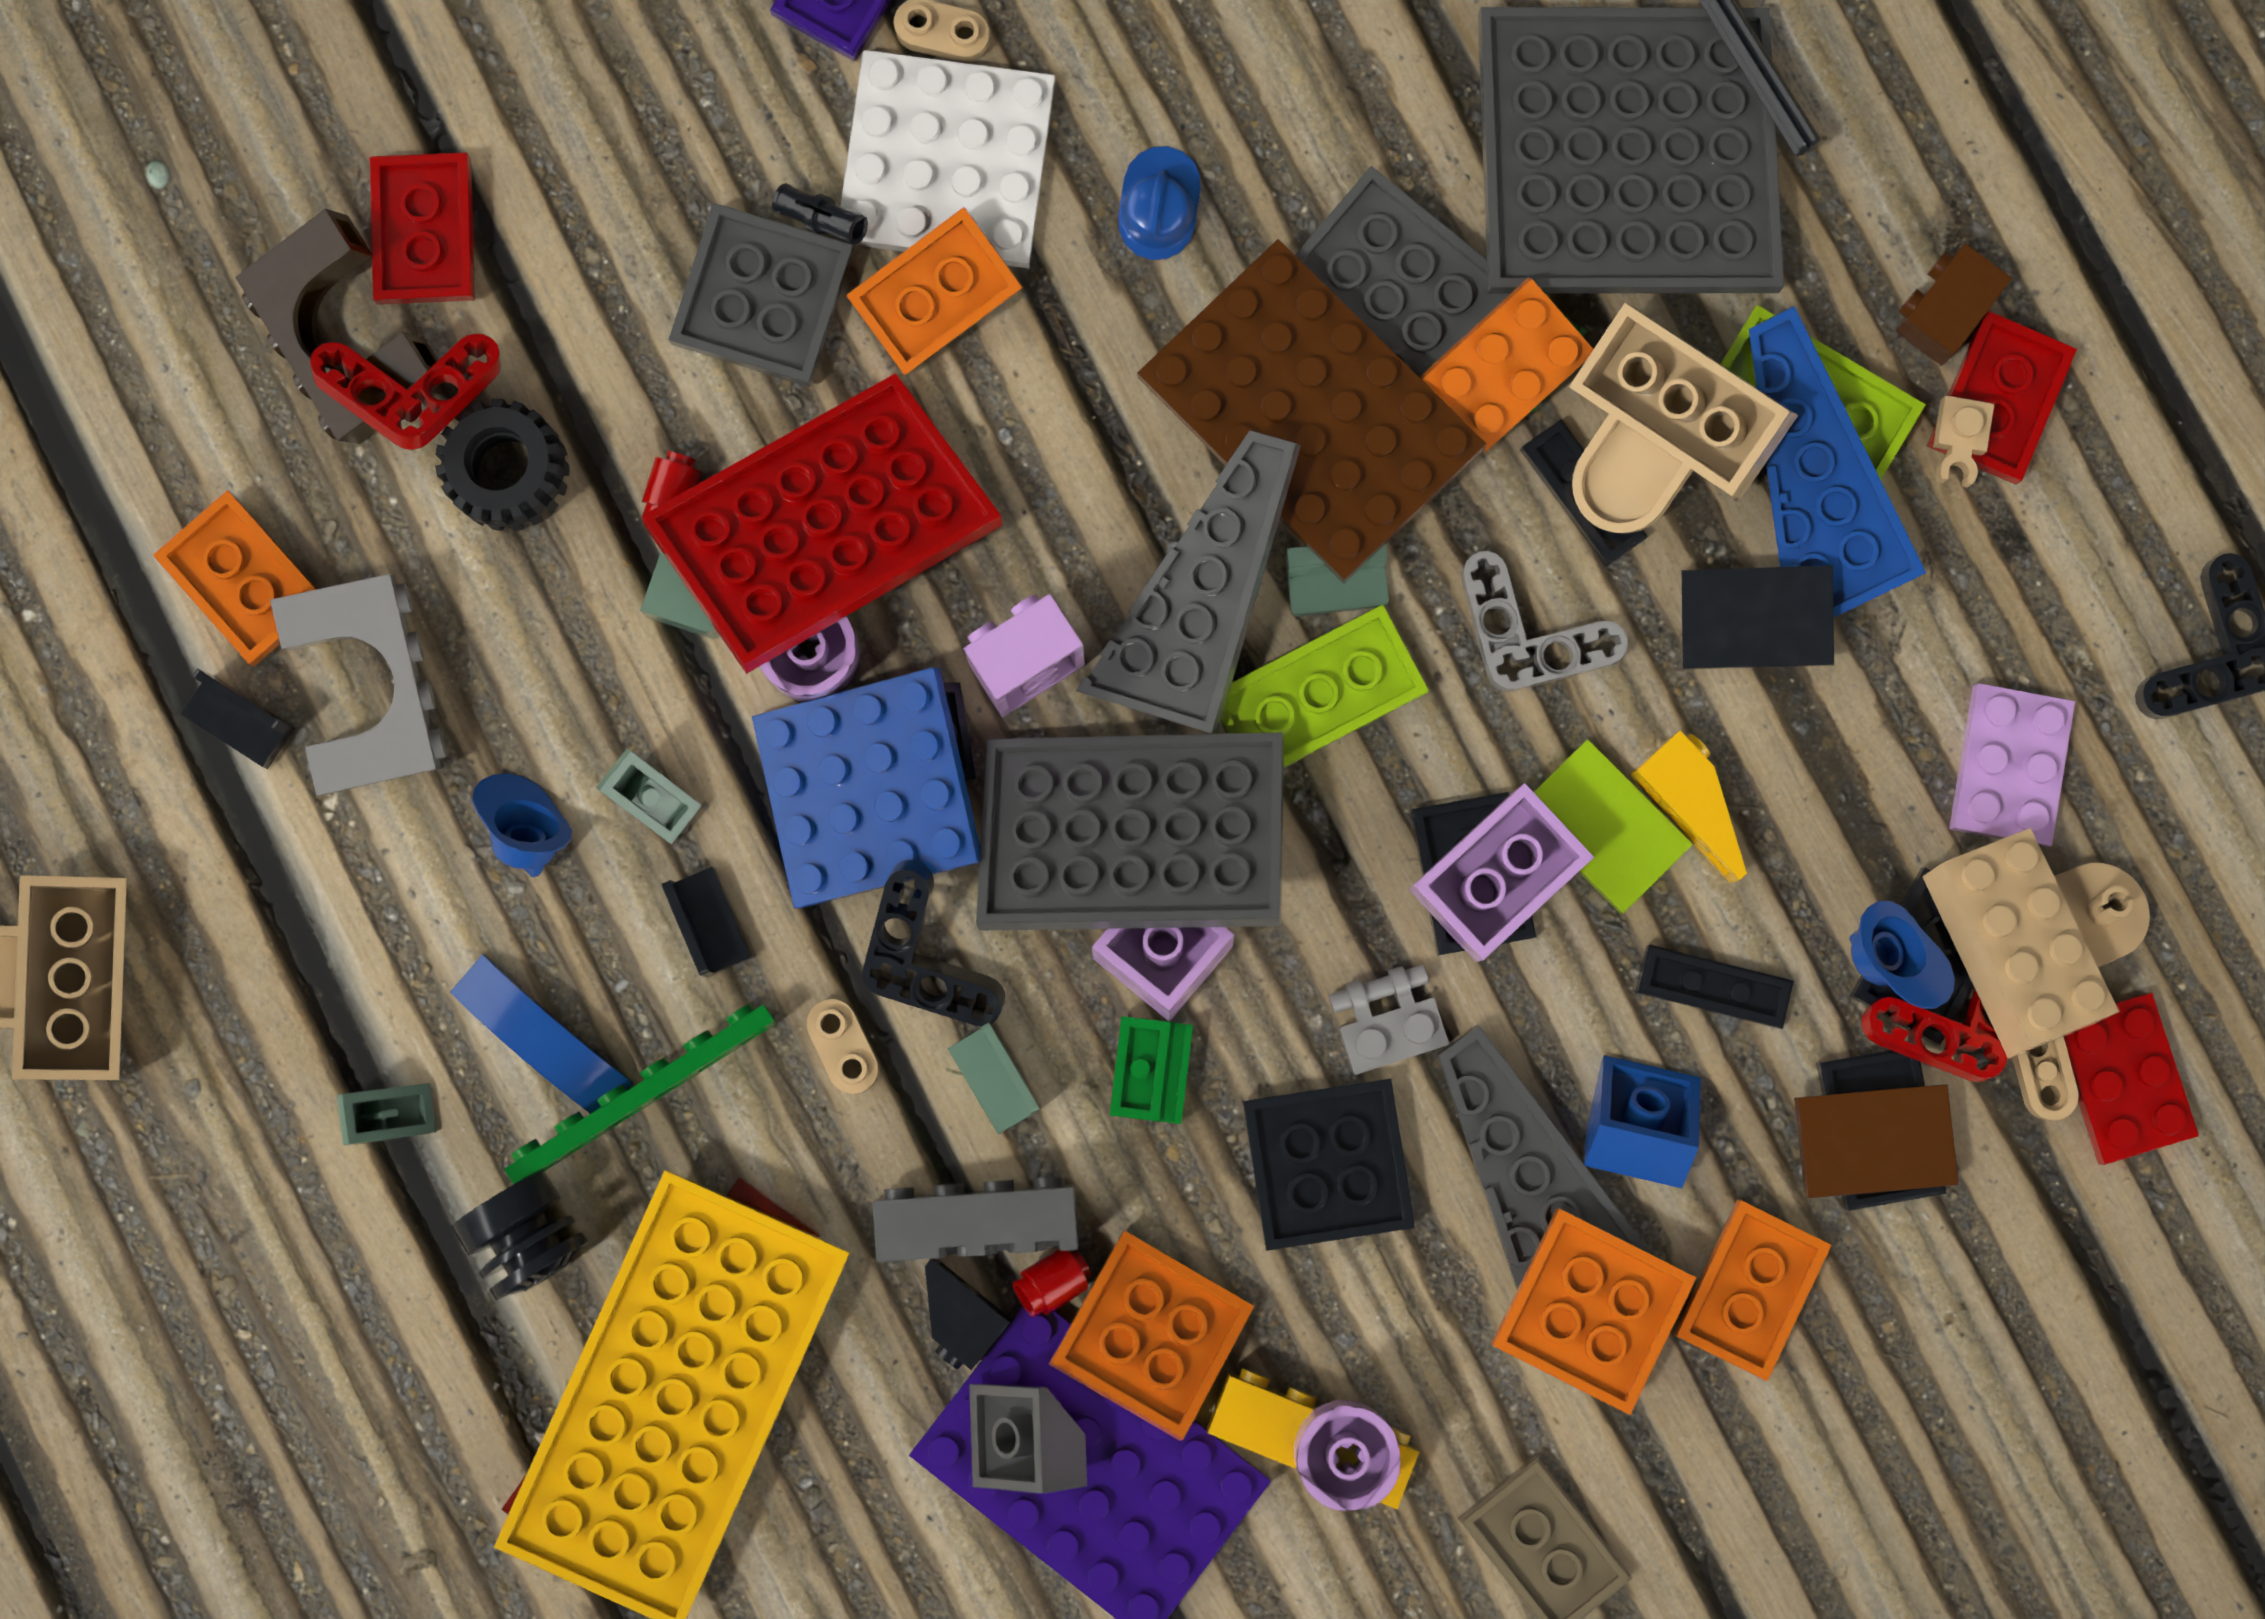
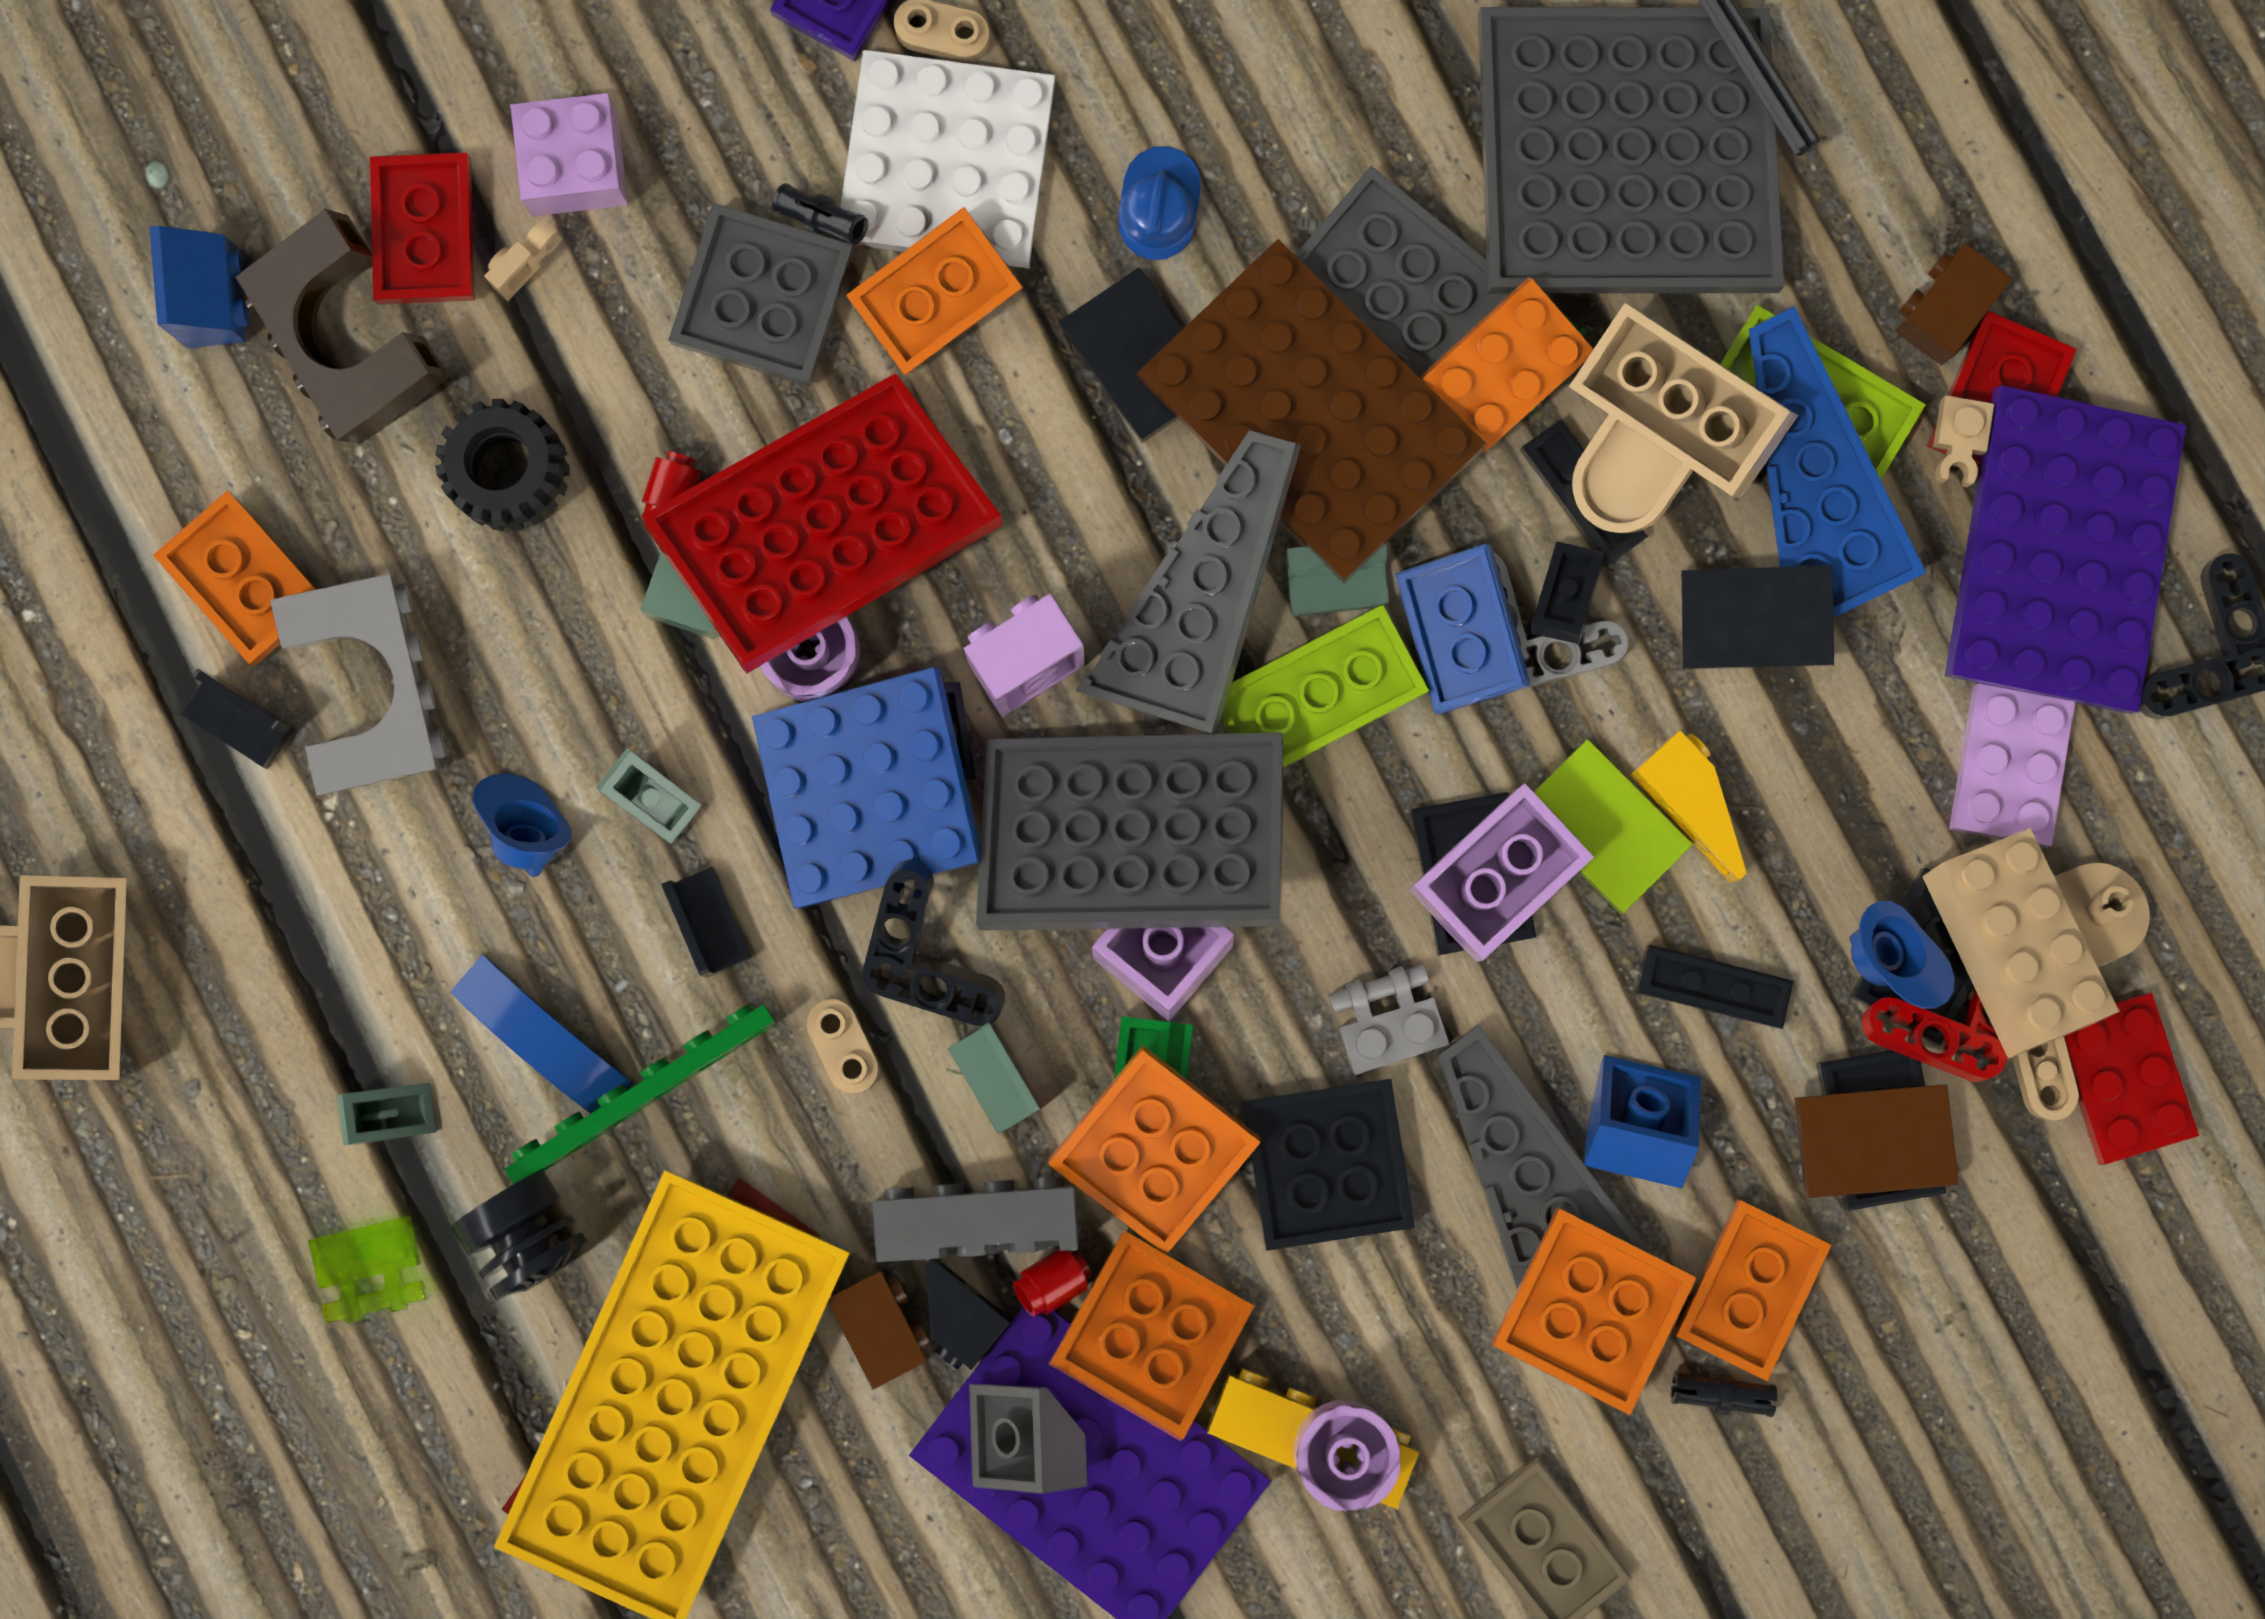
red beam [310,333,501,450] -> none
none -> blue slope [149,226,251,348]
none -> clear neon green plate [308,1216,426,1324]
none -> tan plate [484,218,563,301]
none -> lavender brick [510,93,628,216]
none -> reddish brown brick [828,1268,933,1390]
none -> orange plate [1048,1045,1261,1255]
none -> black tile [1059,267,1182,443]
none -> blue tile [1395,544,1531,715]
none -> black plate [1531,541,1604,644]
none -> black pin [1670,1371,1777,1417]
none -> dark purple plate [1945,385,2186,714]

